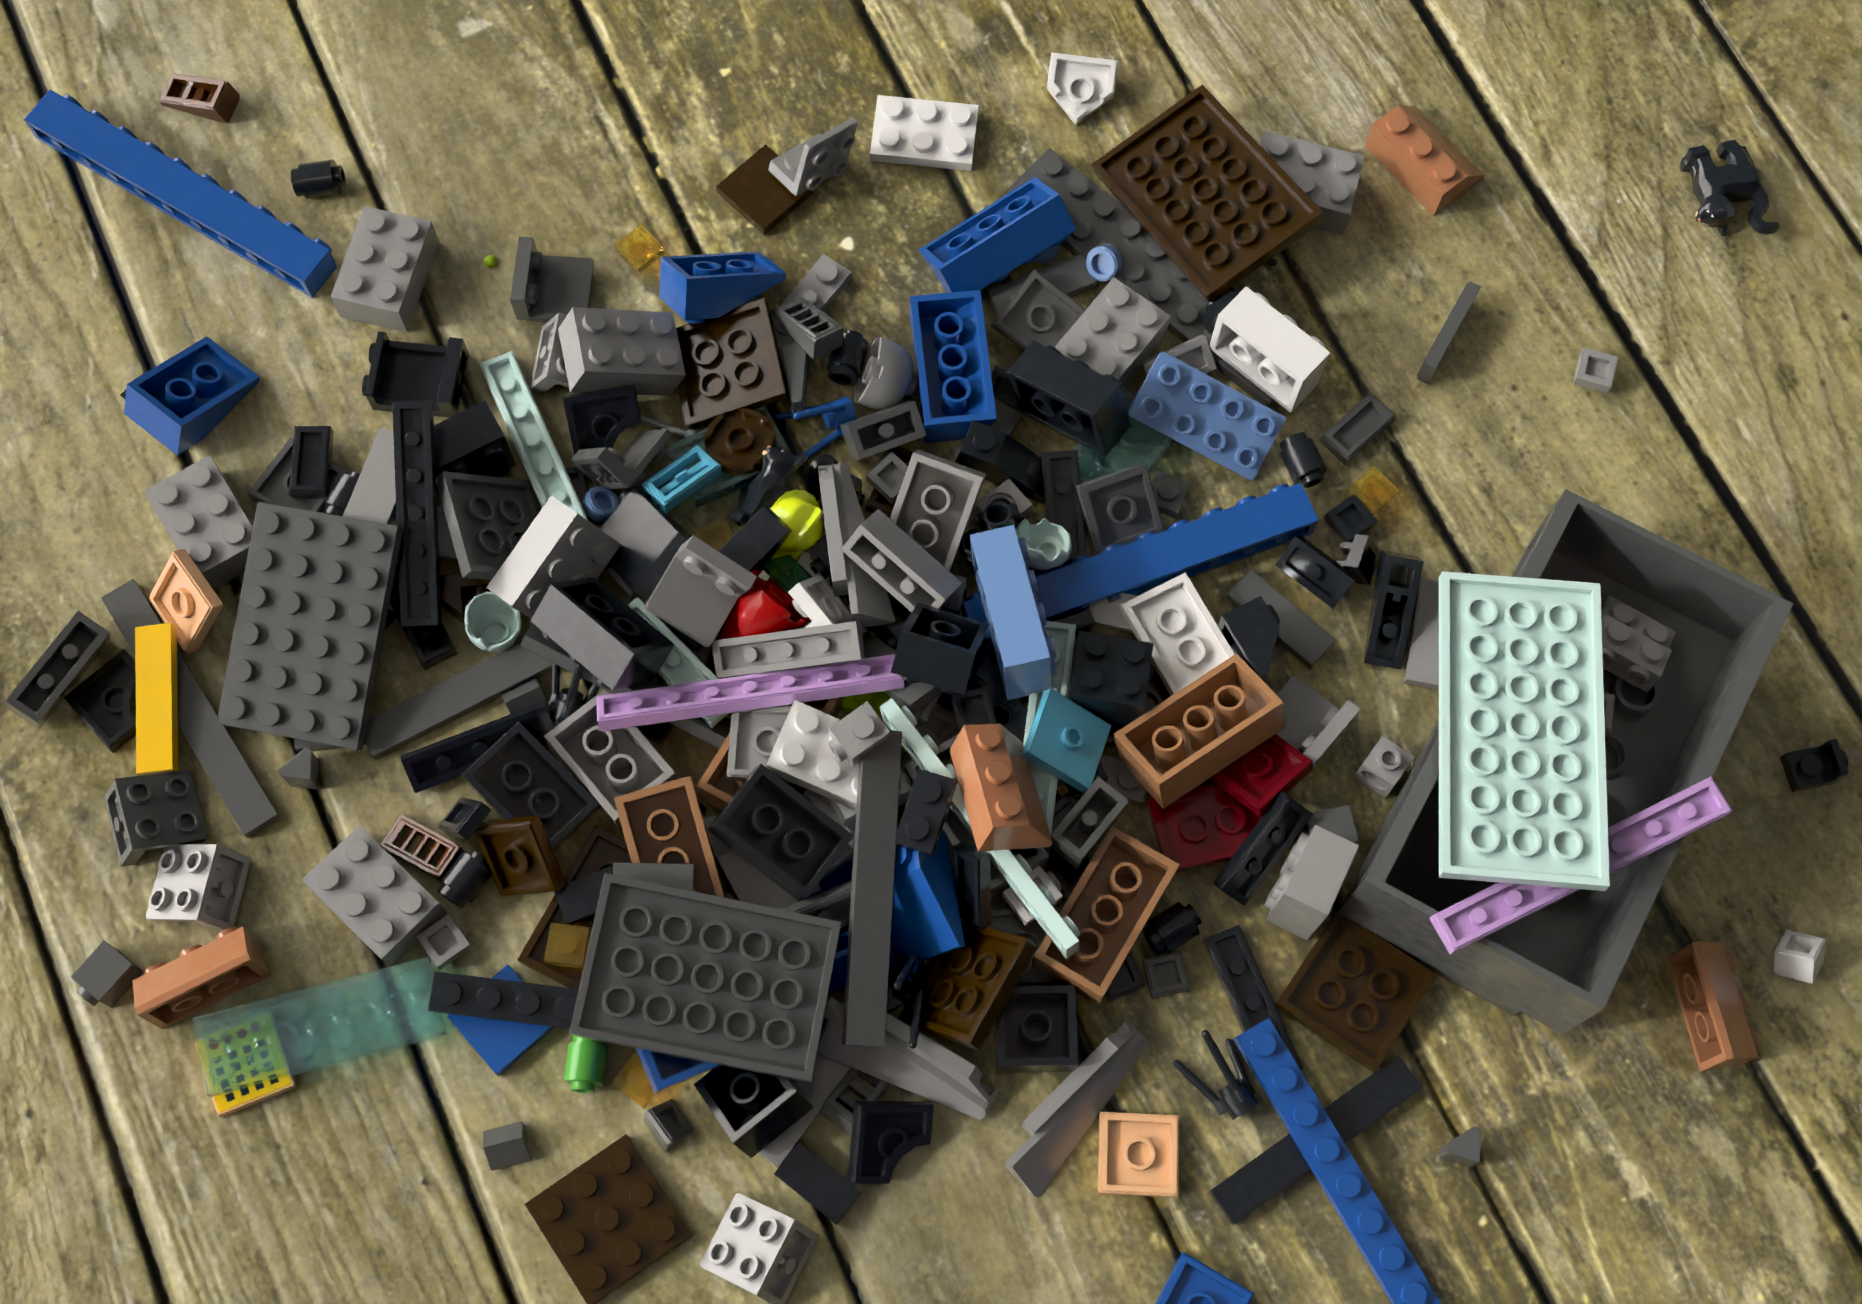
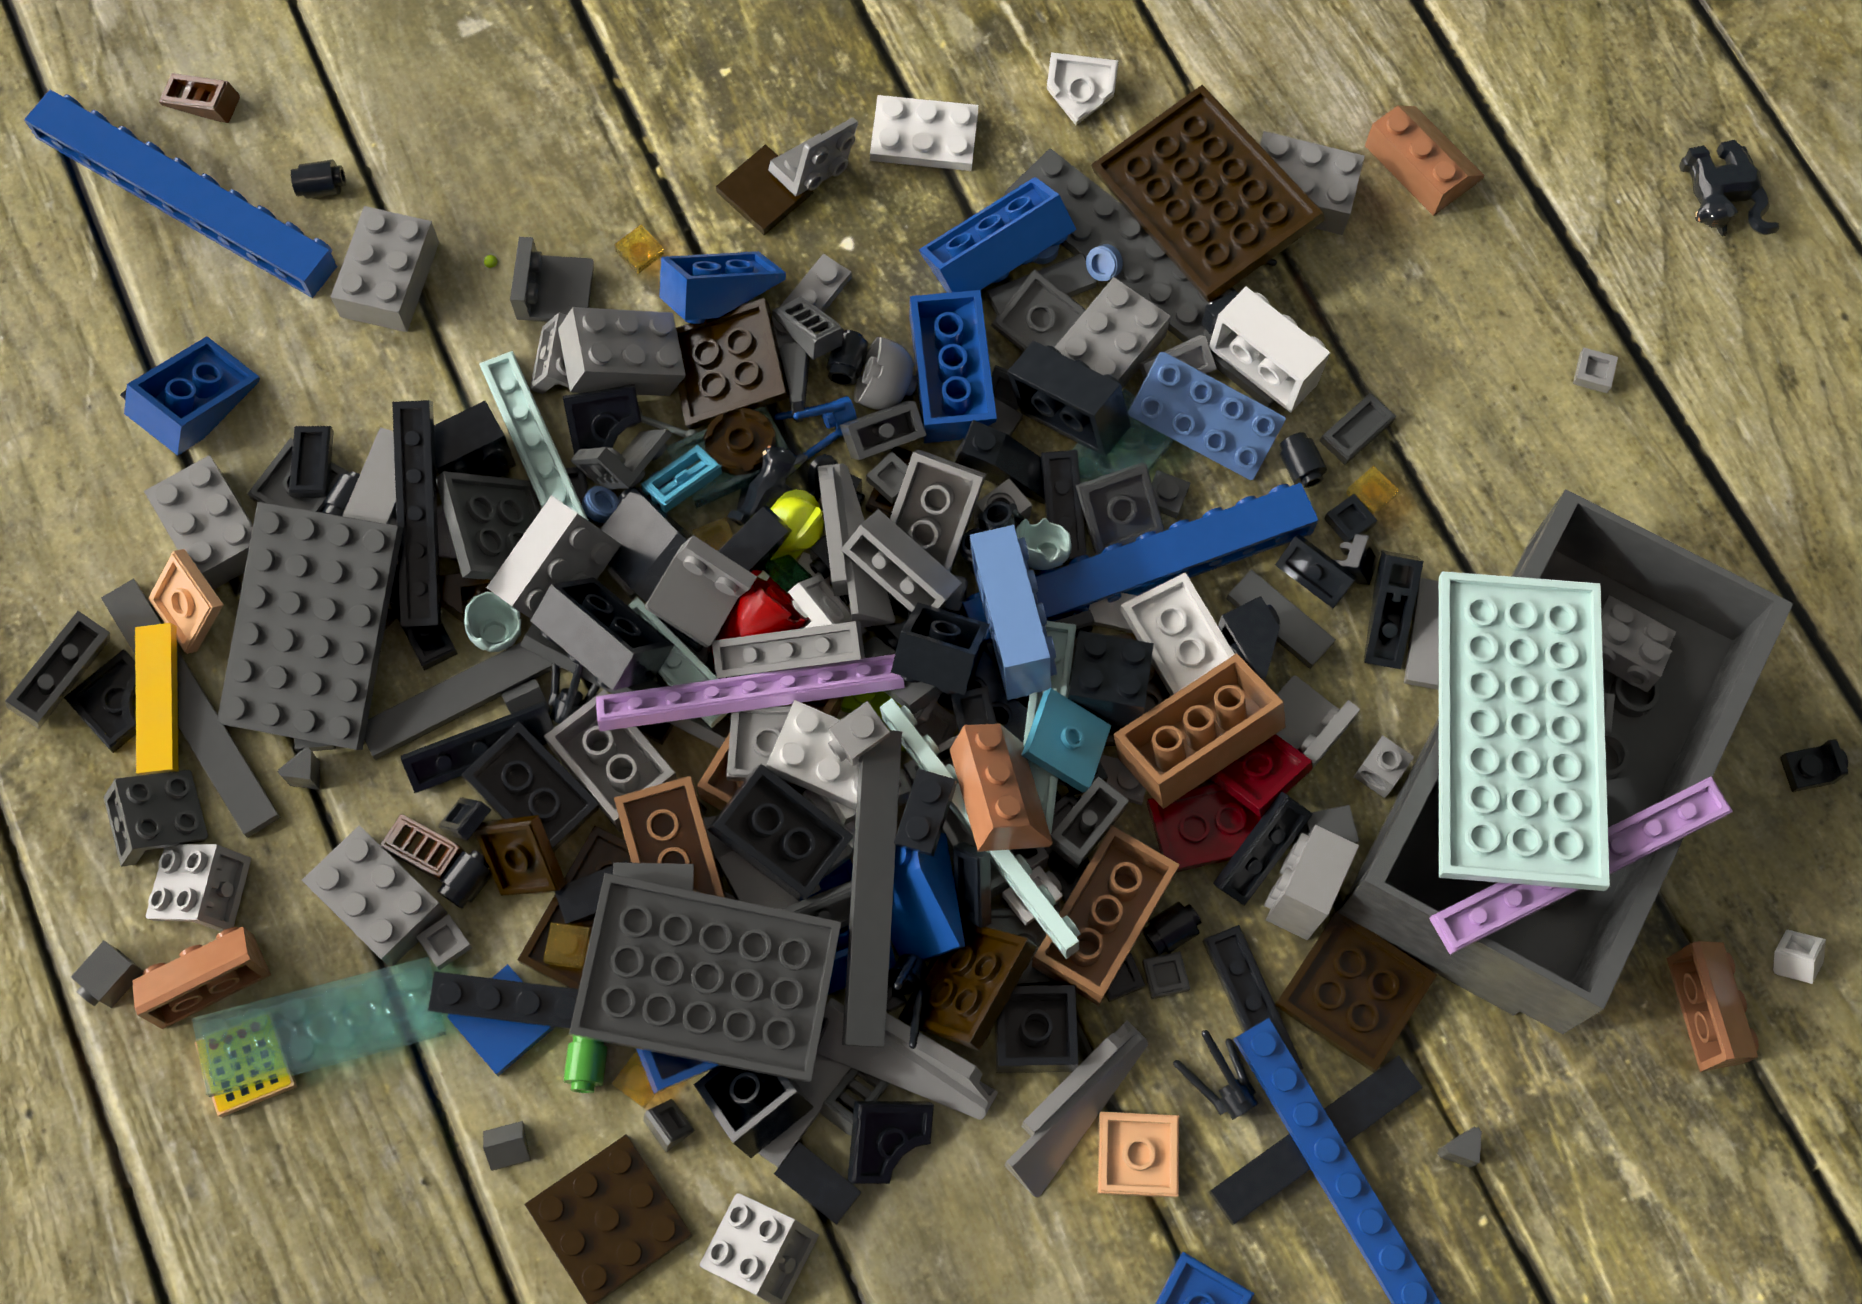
black panel [362,331,469,418] -> none
dark grey tile [1417,281,1481,384] -> none

